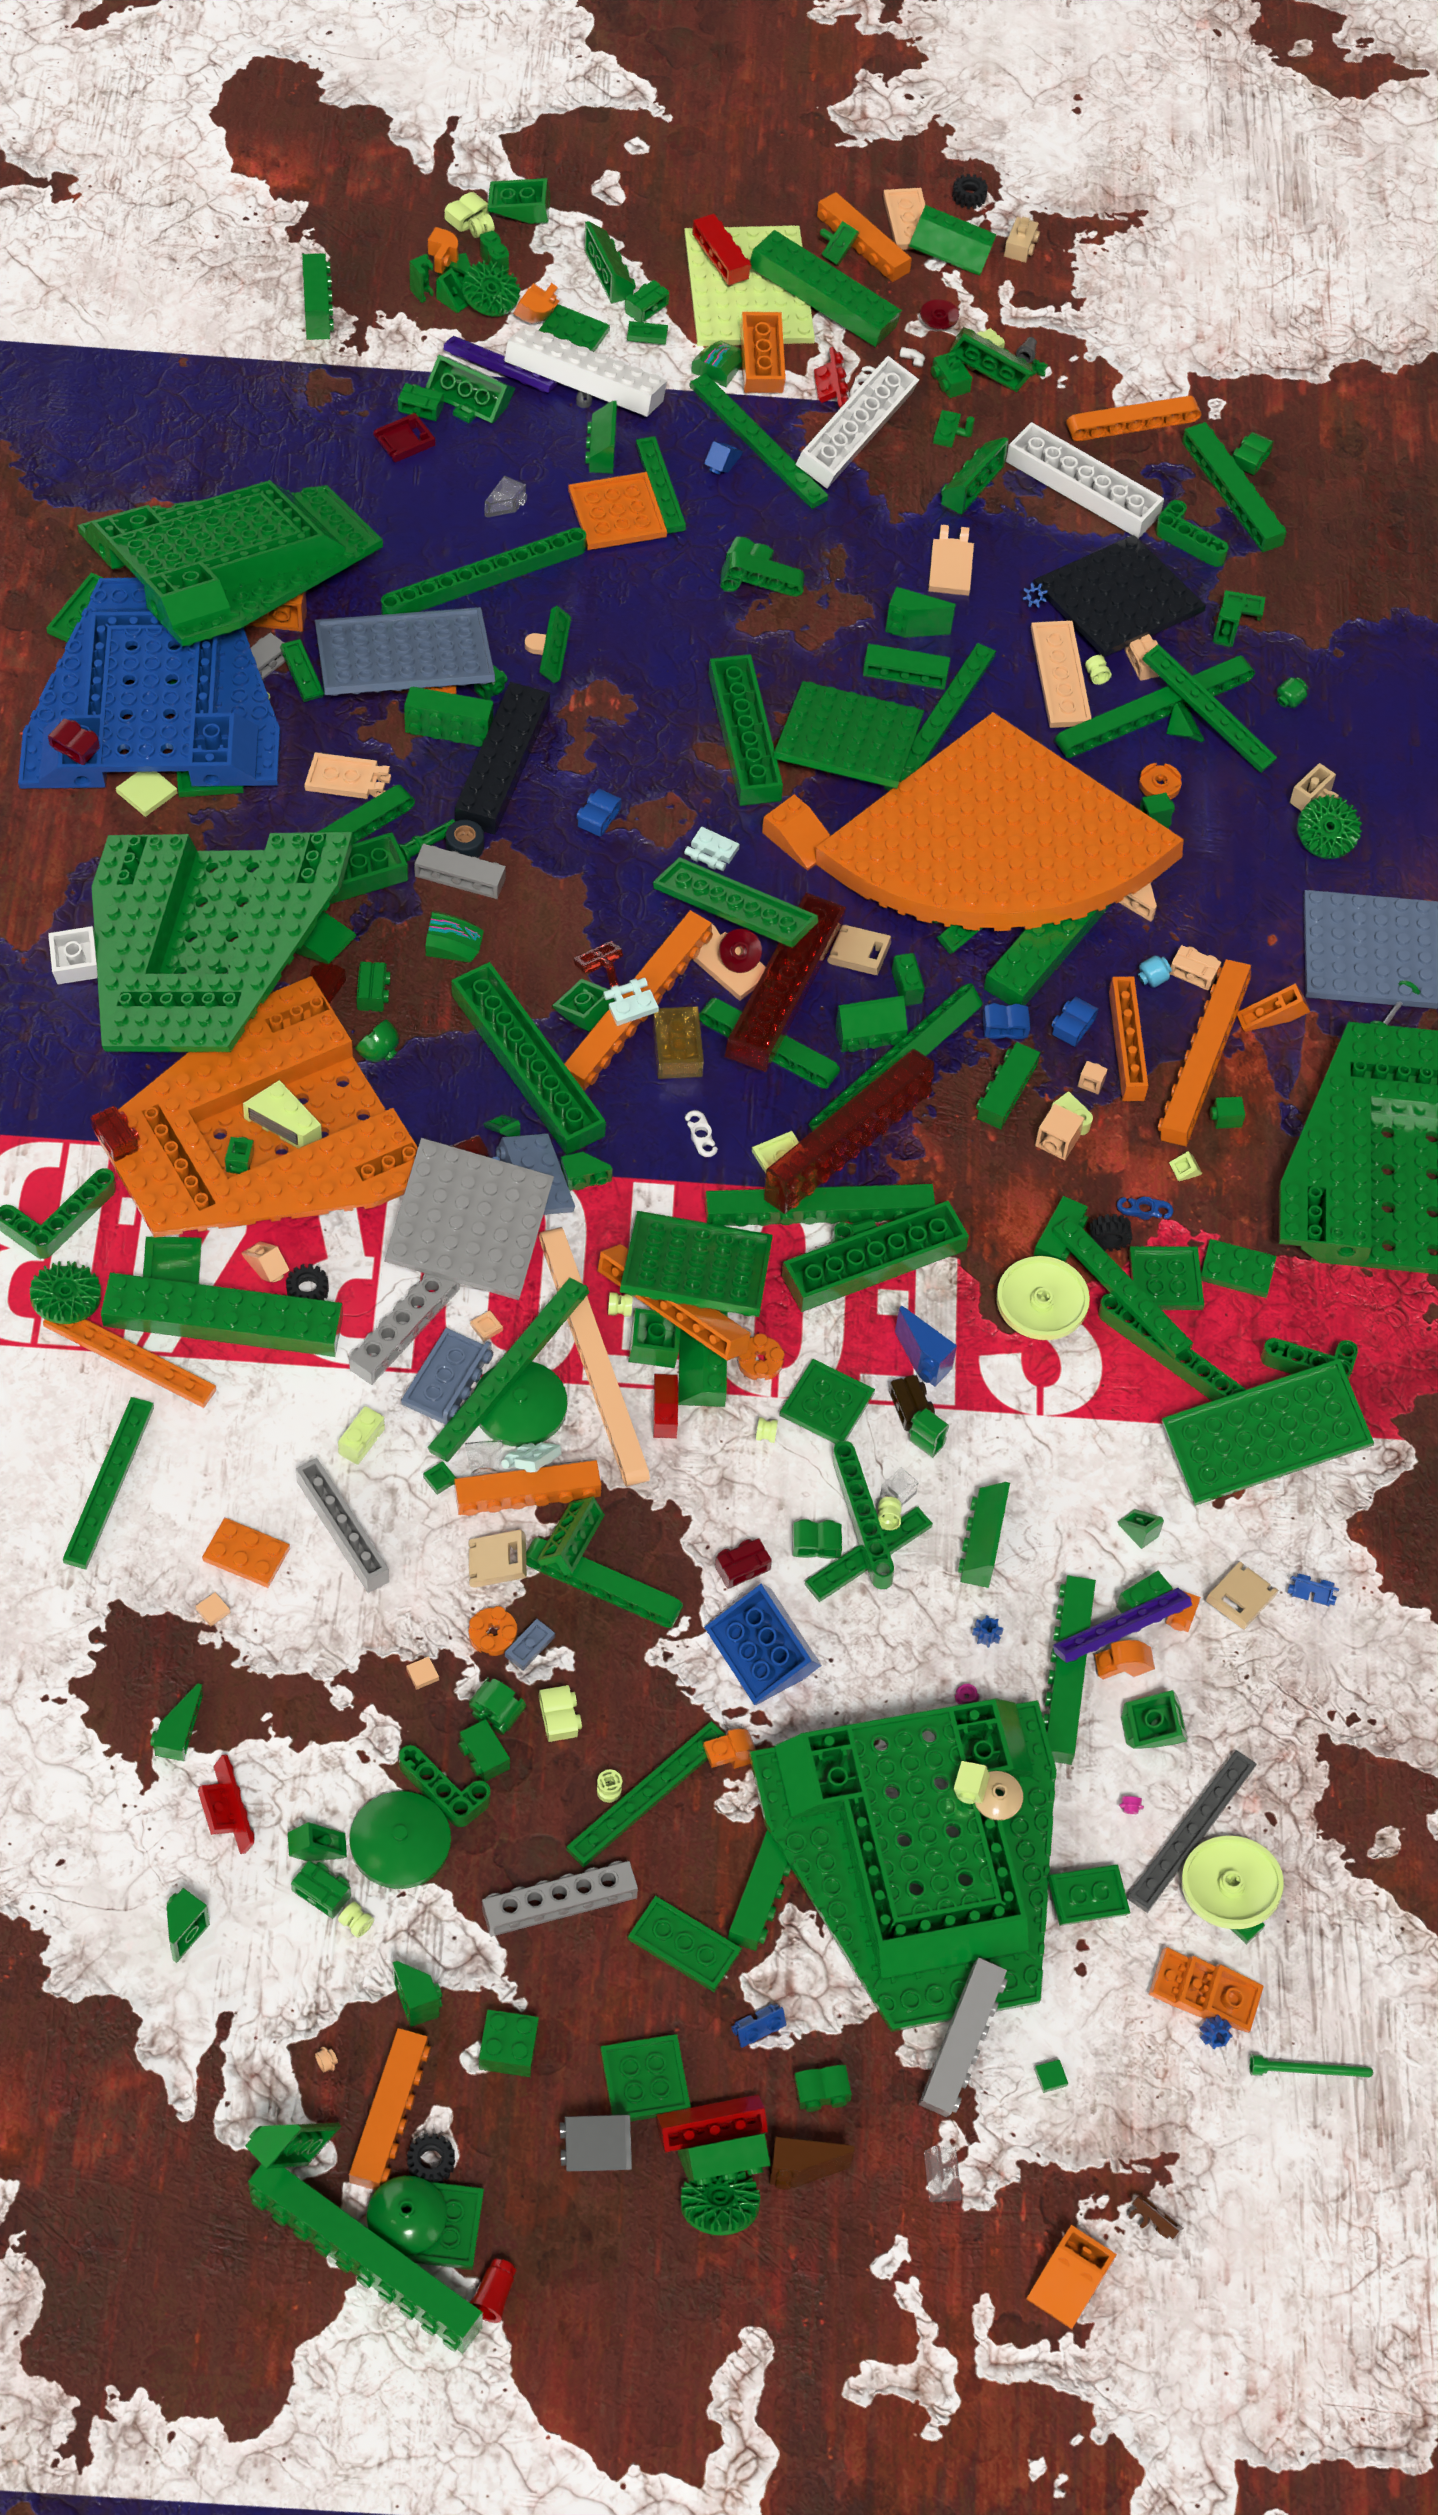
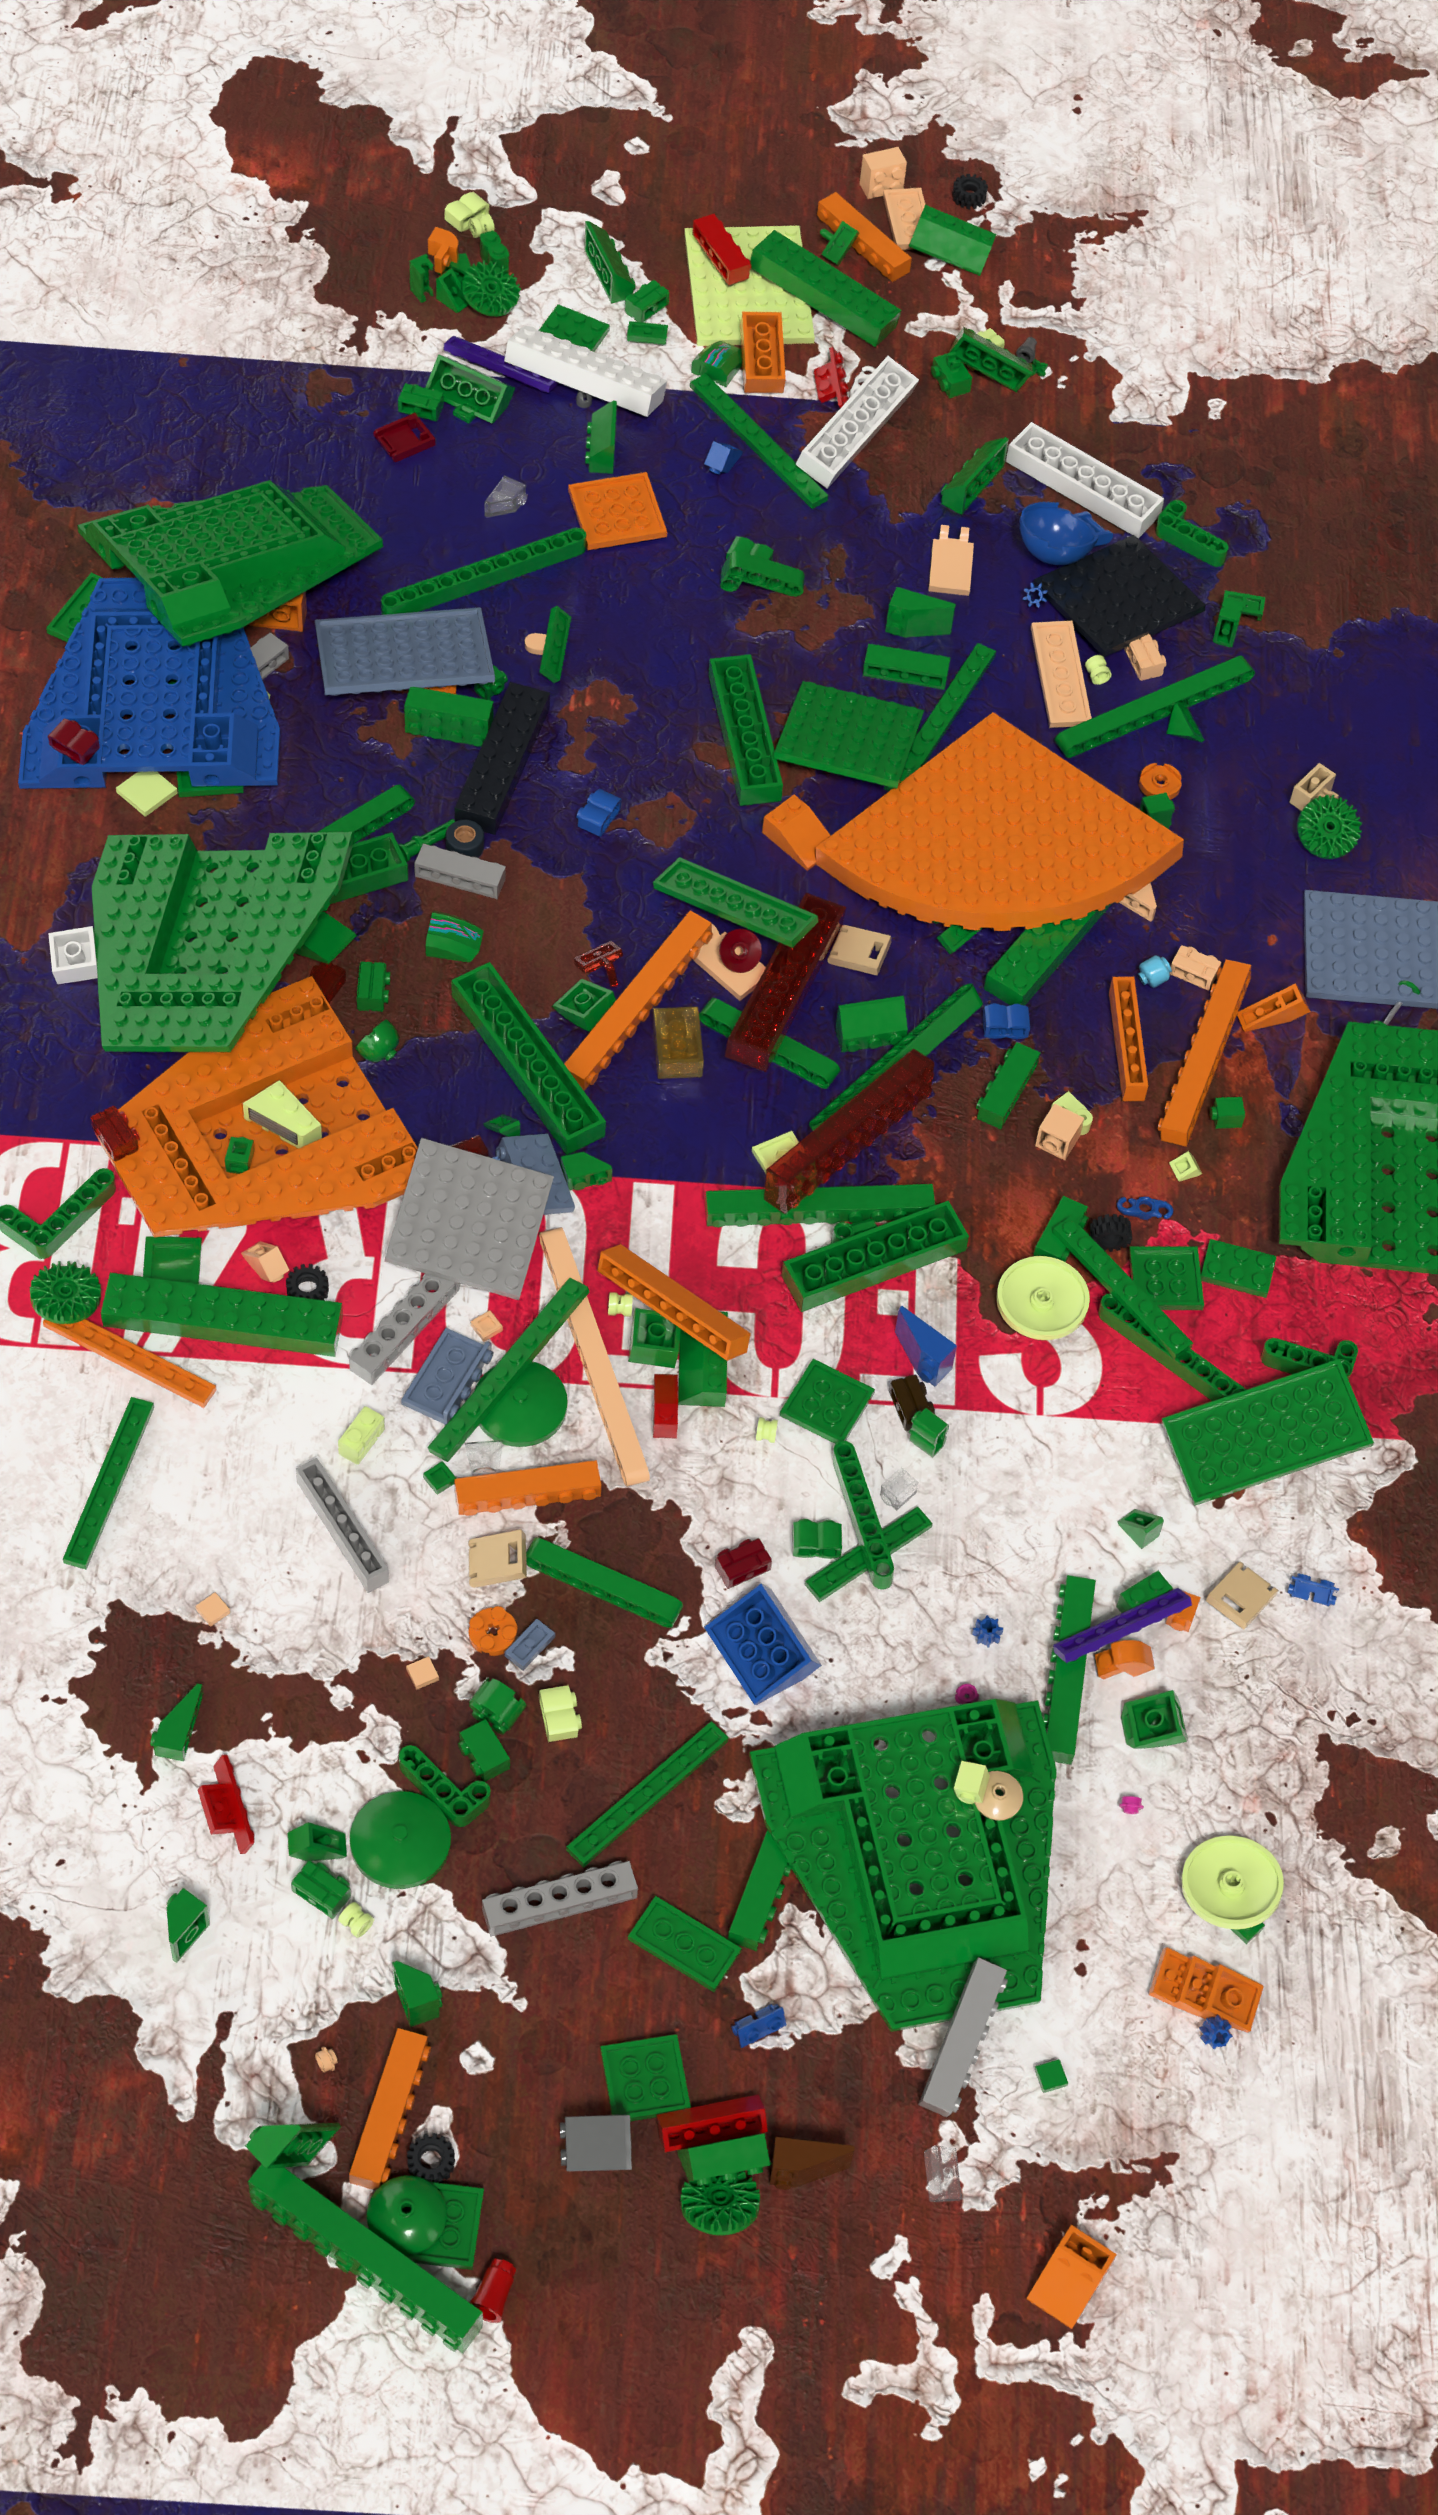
orange plate [202,1517,290,1588] -> none
green tile [280,639,324,702] -> none
green brick [302,253,334,340] -> none
light nougat tile [304,753,391,799] -> none
green brick [479,2010,539,2077] -> none
green slope [488,178,551,224] -> none
light aqua plate [501,1442,561,1472] -> none
orange brick [513,283,559,324] -> none
green fence [537,1496,605,1576] -> none
yellowish green wheel [597,1769,622,1803] -> none
light aqua plate [603,978,659,1026] -> none
green plate [620,1211,773,1317] -> none
green plate [636,436,686,534] -> none
light aqua plate [684,827,739,871] -> none
white piece [685,1110,718,1157] -> none
orange brick [703,1729,756,1769] -> none
orange plate [737,1334,784,1380] -> none
green brick [794,2065,852,2112] -> none
yellowish green wheel [877,1497,902,1530] -> none
green brick [892,953,925,1006] -> none
white arm [900,347,925,367] -> none
dark red dish [920,299,959,329] -> none
green plate [933,410,975,448] -> none
green slope [958,1482,1010,1588] -> none
tan brick [1004,216,1040,262] -> none
green tile [1047,1864,1130,1926] -> none
blue brick [1051,997,1098,1047] -> none
orange beam [1066,396,1201,441] -> none
light nougat plate [1078,1061,1108,1095] -> none
dark grey tile [1127,1750,1257,1913] -> none
reddish brown plate [1129,2194,1184,2239] -> none
green plate [1142,644,1277,773] -> none
green brick [1182,422,1287,553] -> none
green brick [1233,432,1274,475] -> none
green piece [1249,2054,1373,2078] -> none
green head [1277,677,1308,708] -> none
none -> light nougat brick [860,147,907,199]
none -> blue windscreen [1020,502,1113,566]

